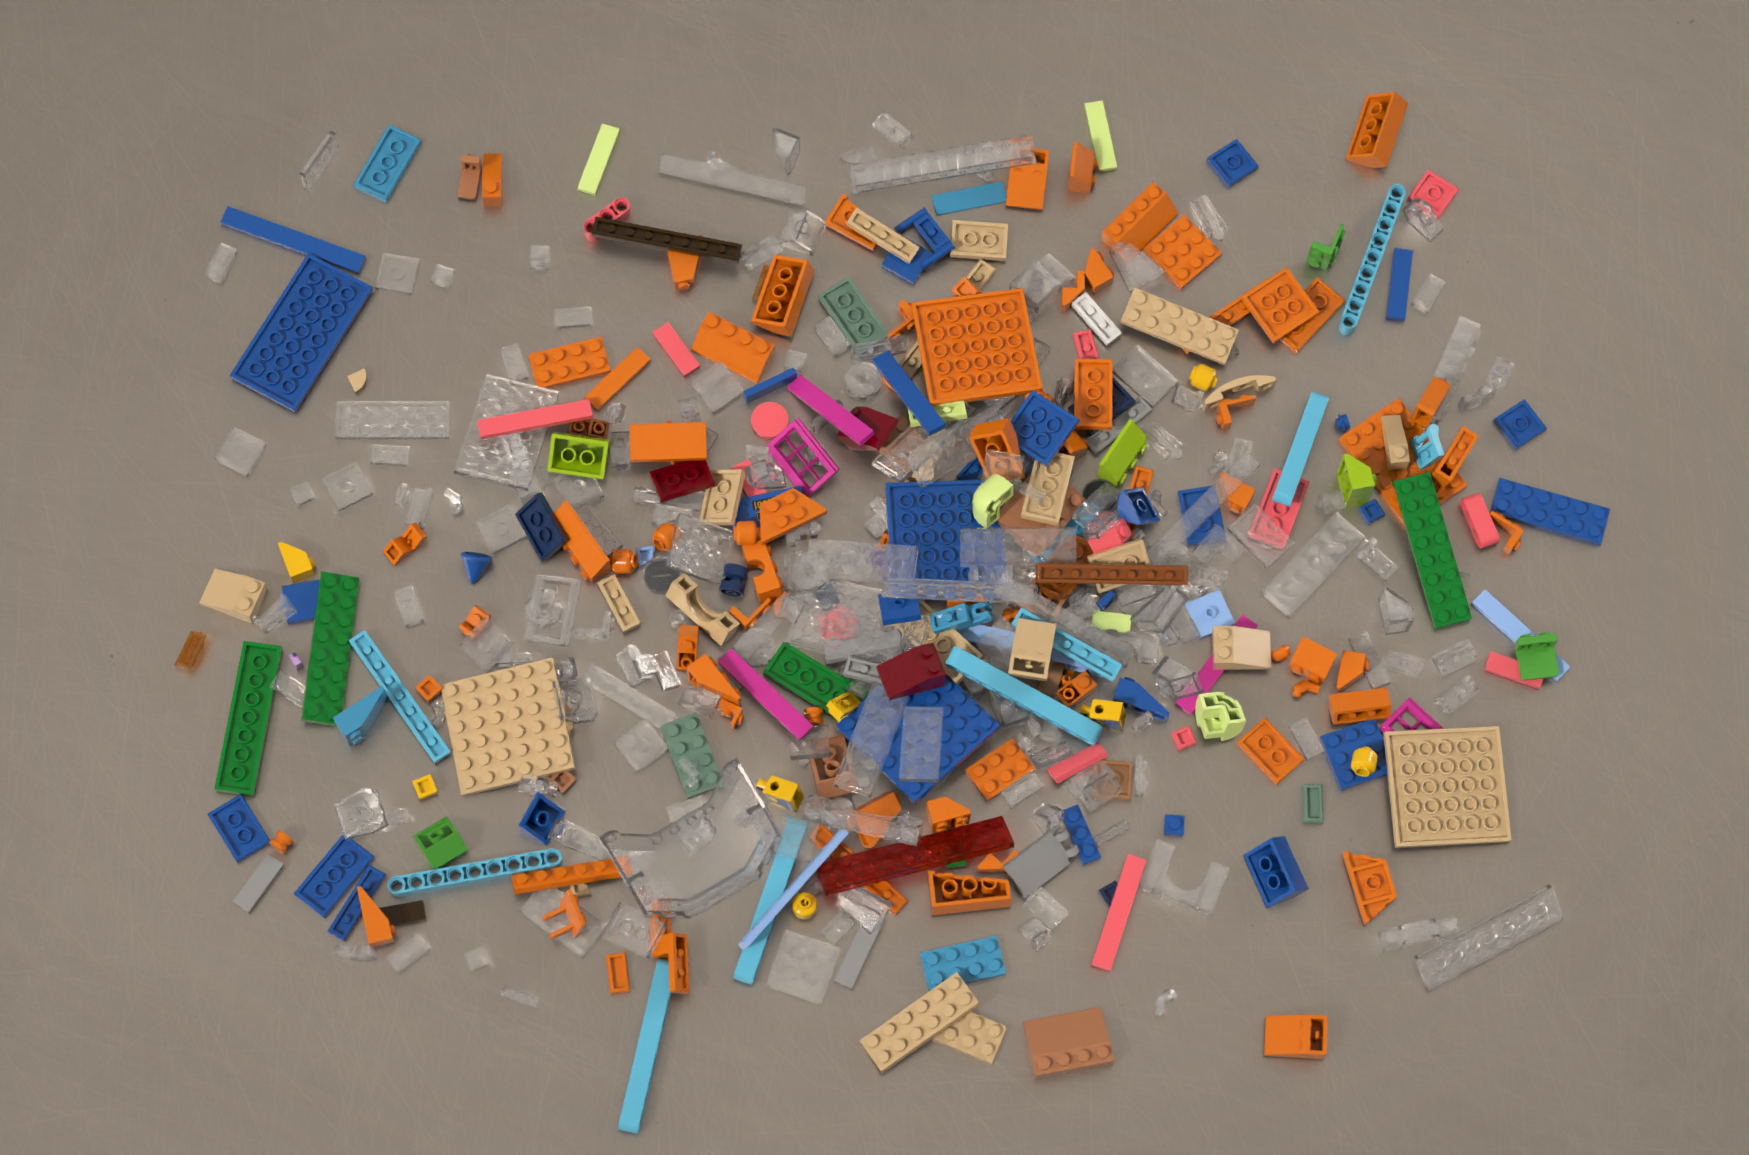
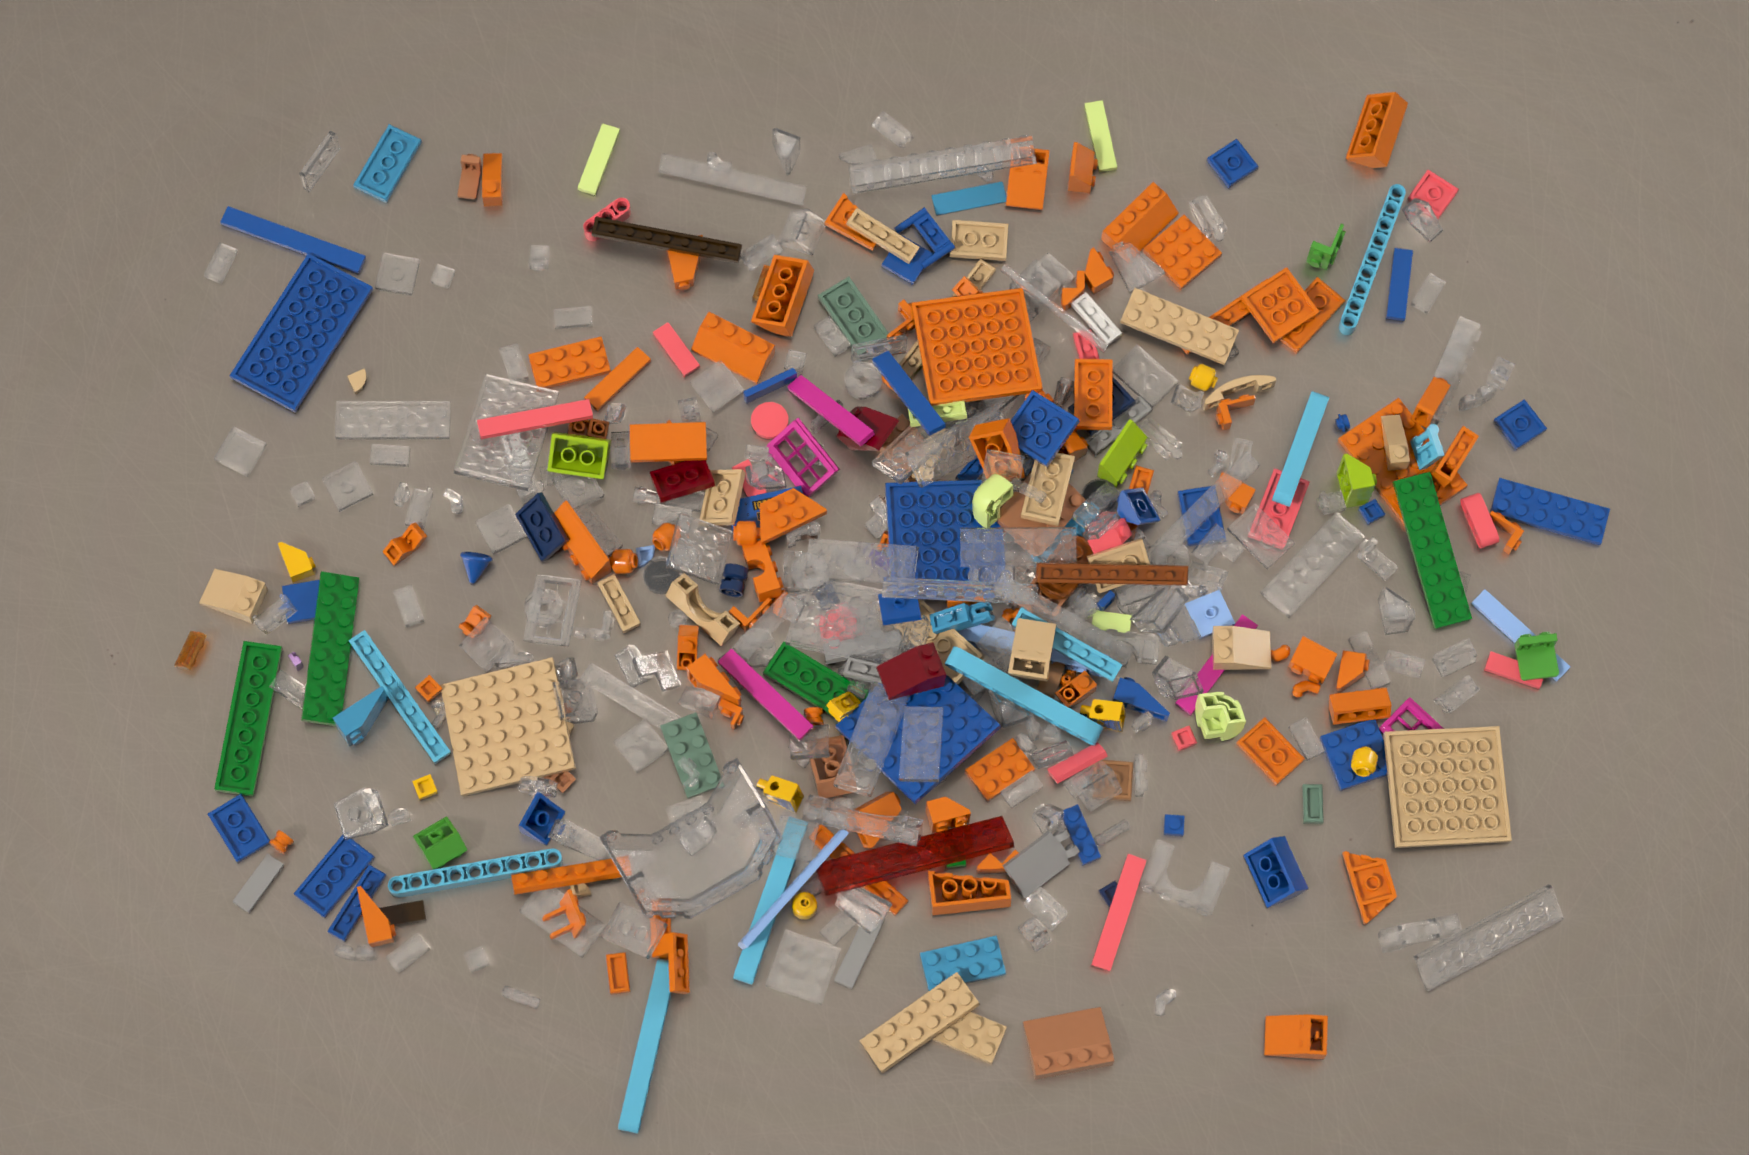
none -> clear piece [1000,263,1109,352]

